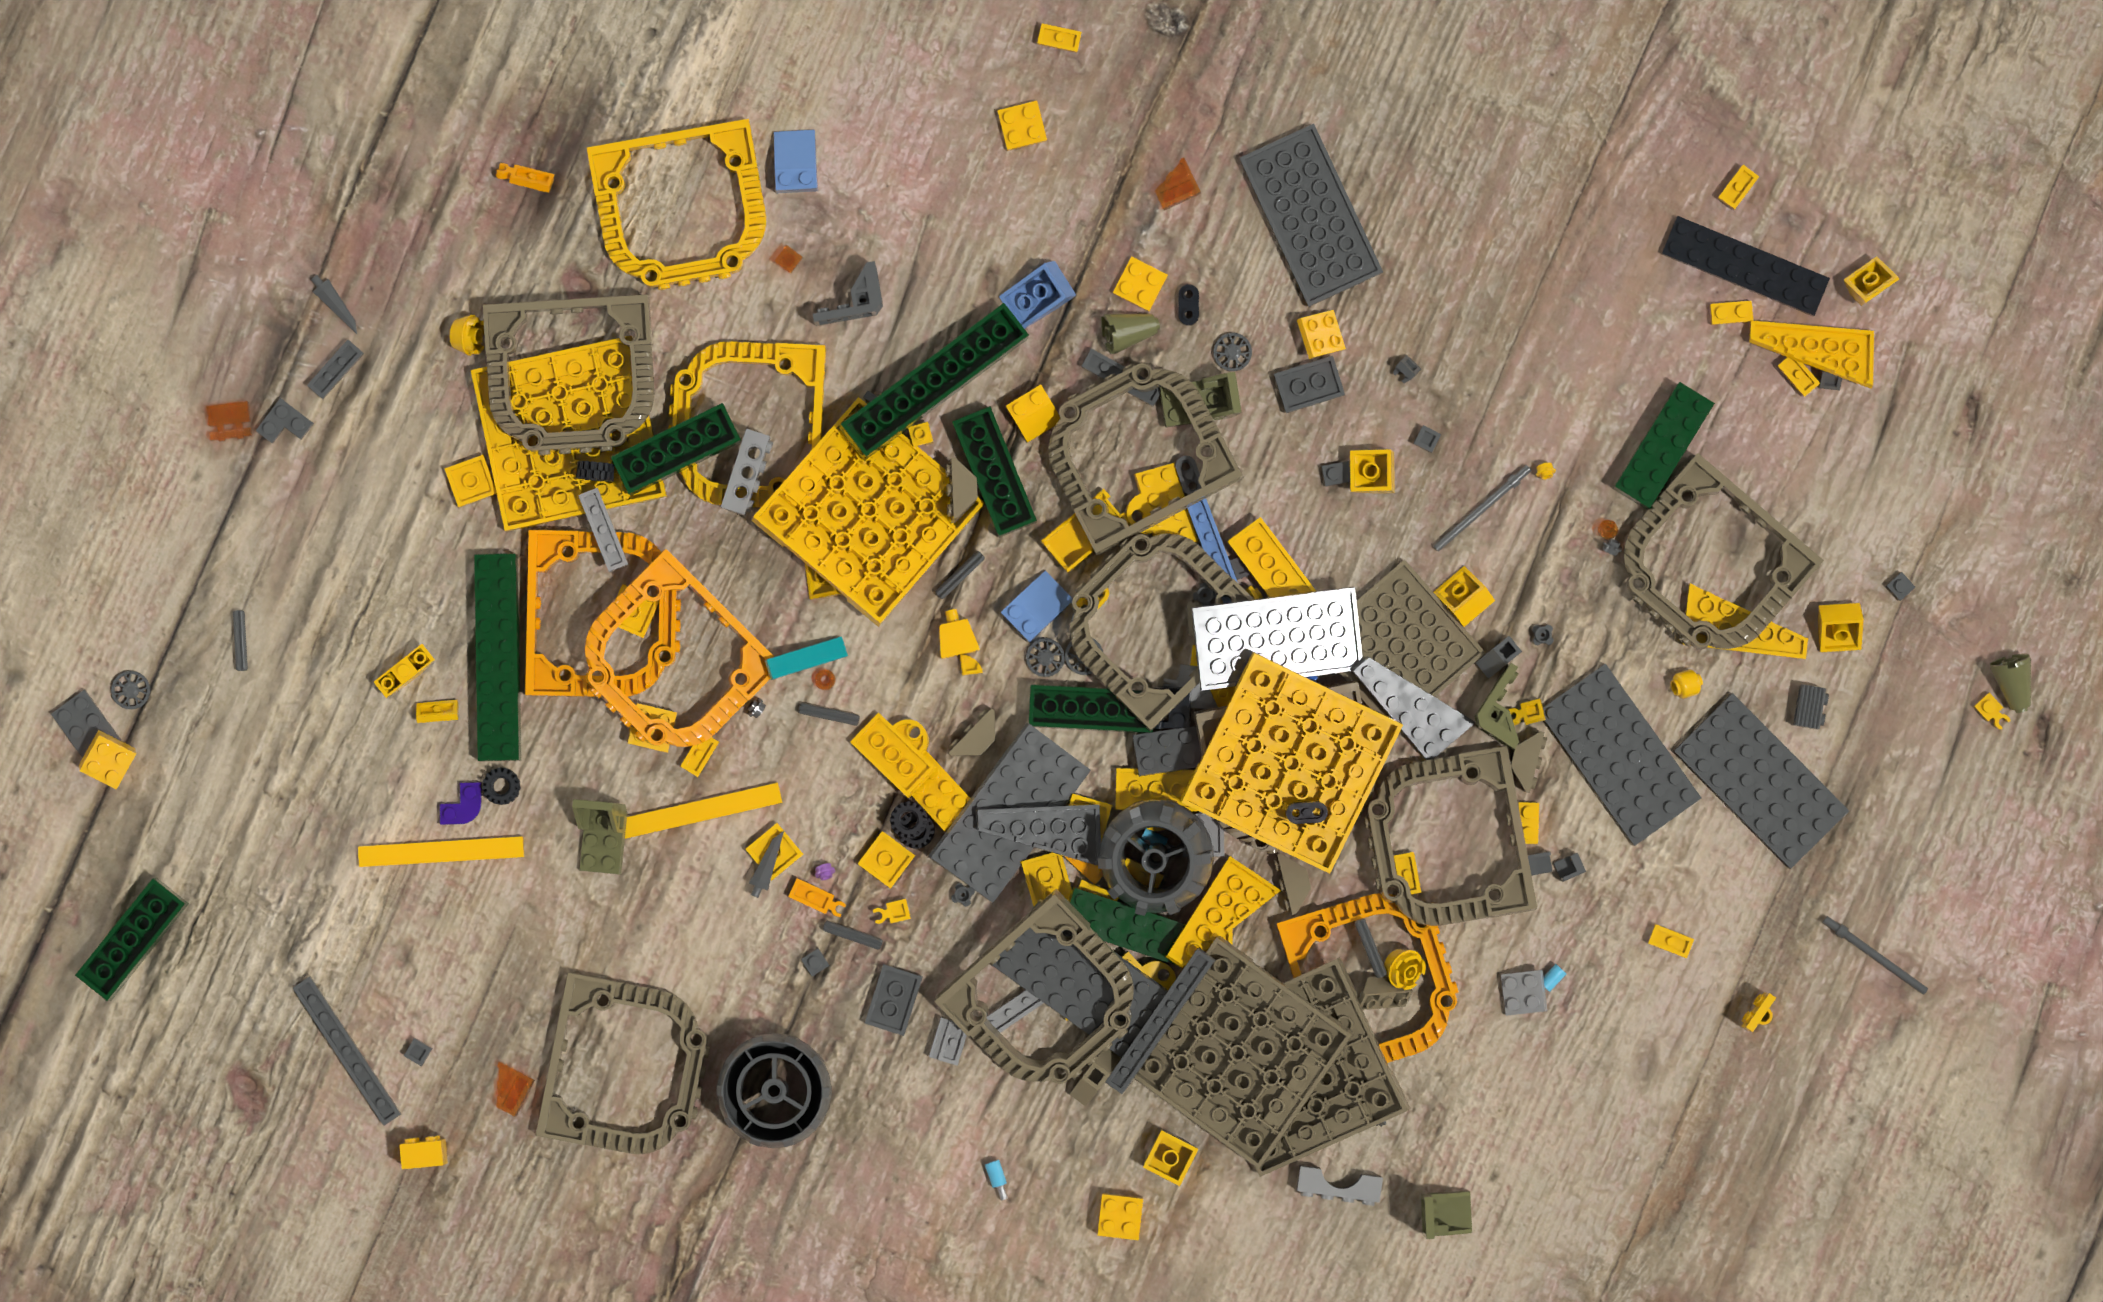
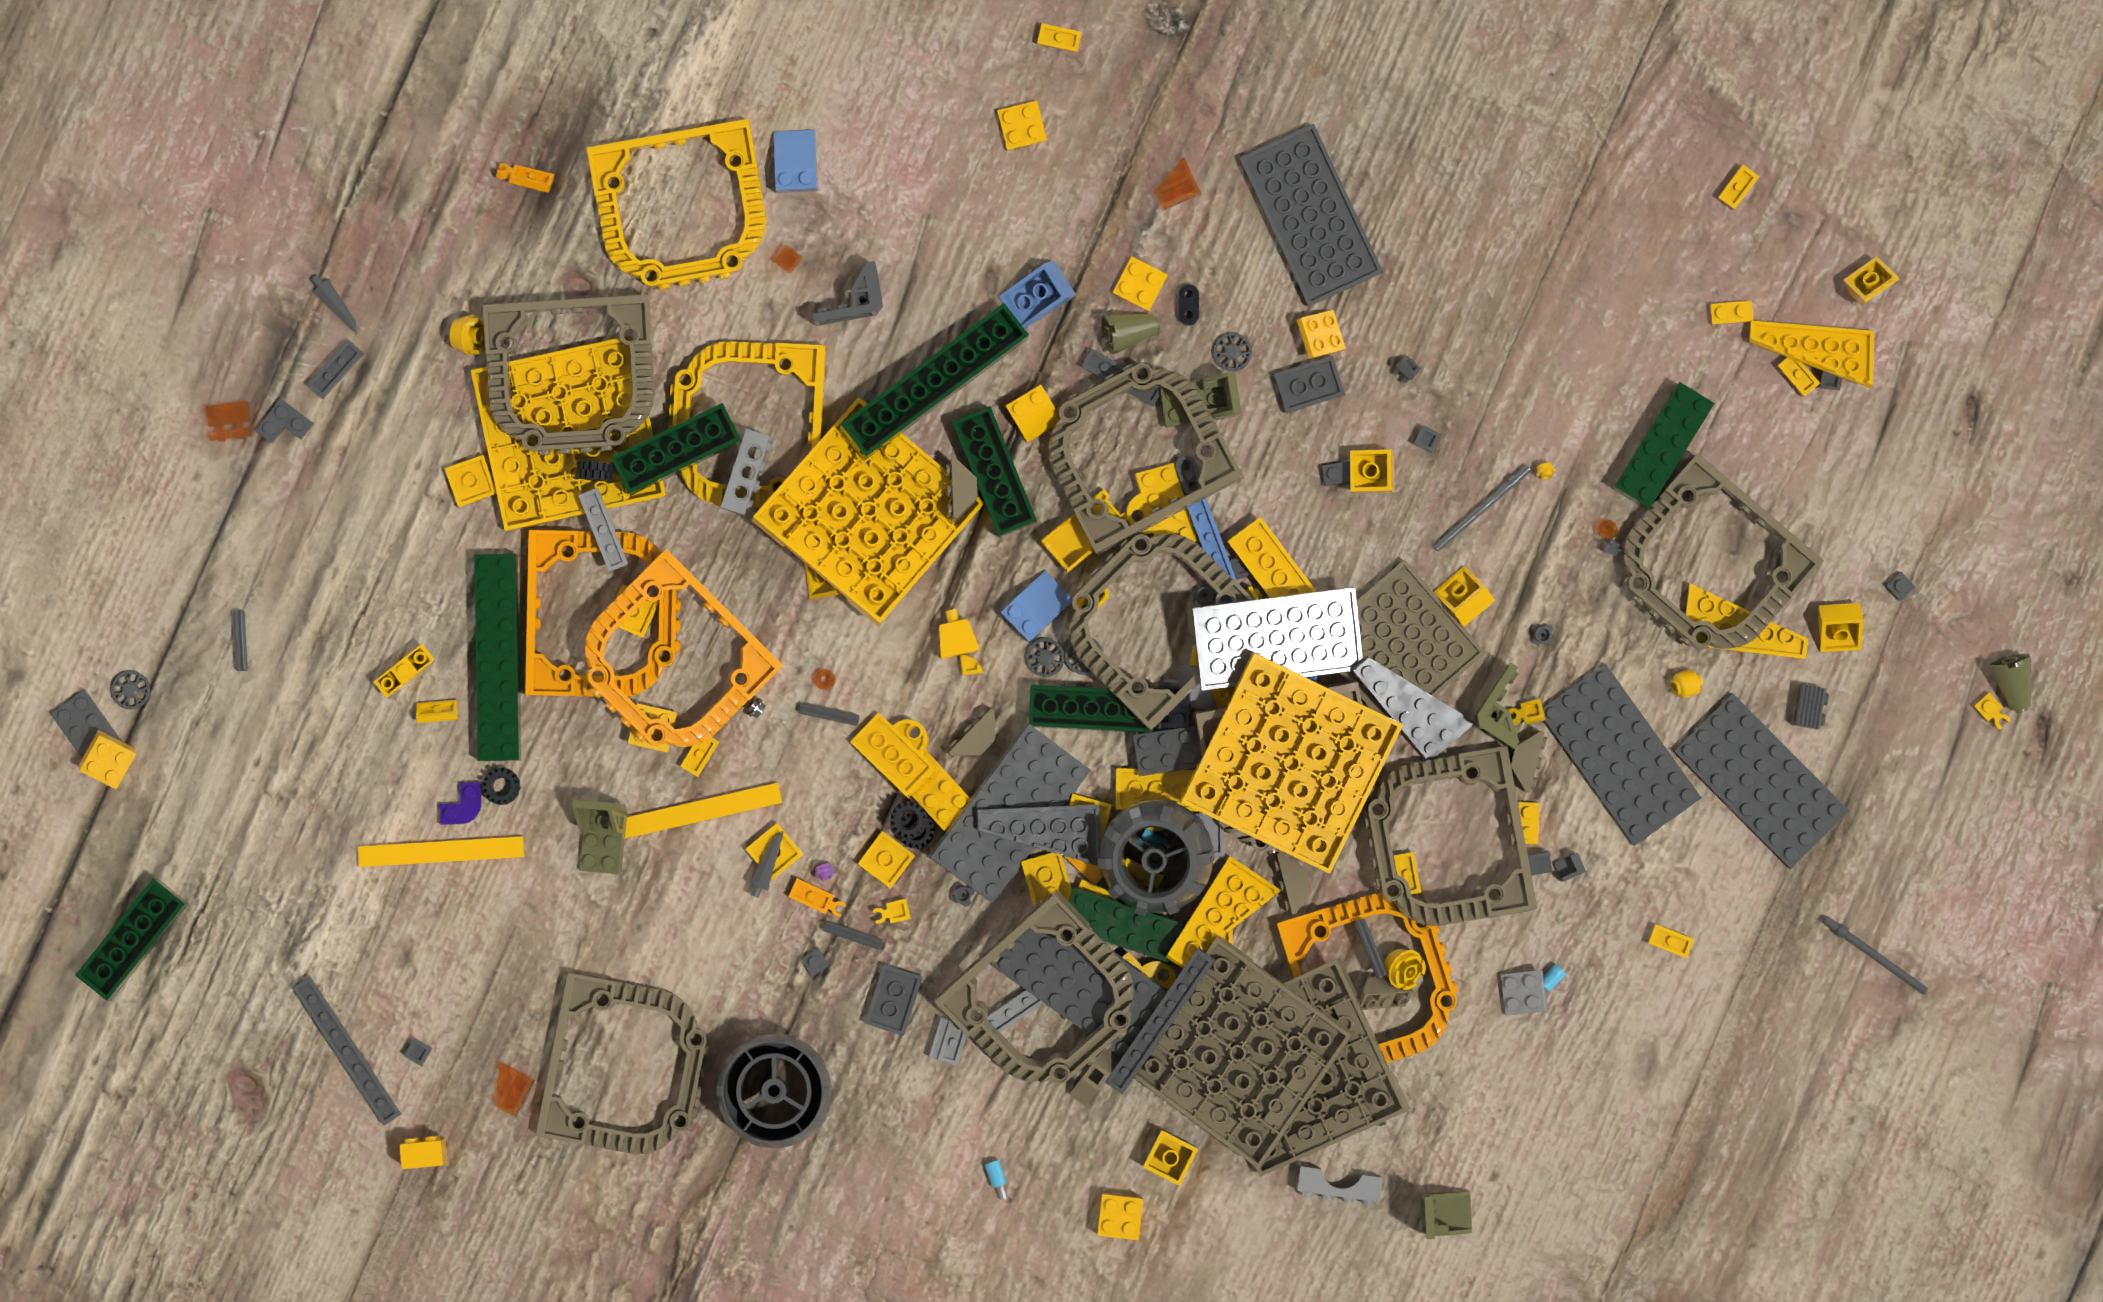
teal tile [765,636,848,680] -> none
yellow bracket [908,422,934,447] -> none
dark grey axle [935,551,985,599] -> none
black plate [1285,801,1328,824] -> none
dark grey slope [1476,636,1522,679] -> none
black plate [1661,216,1830,317] -> none
yellow plate [1741,992,1776,1032] -> none

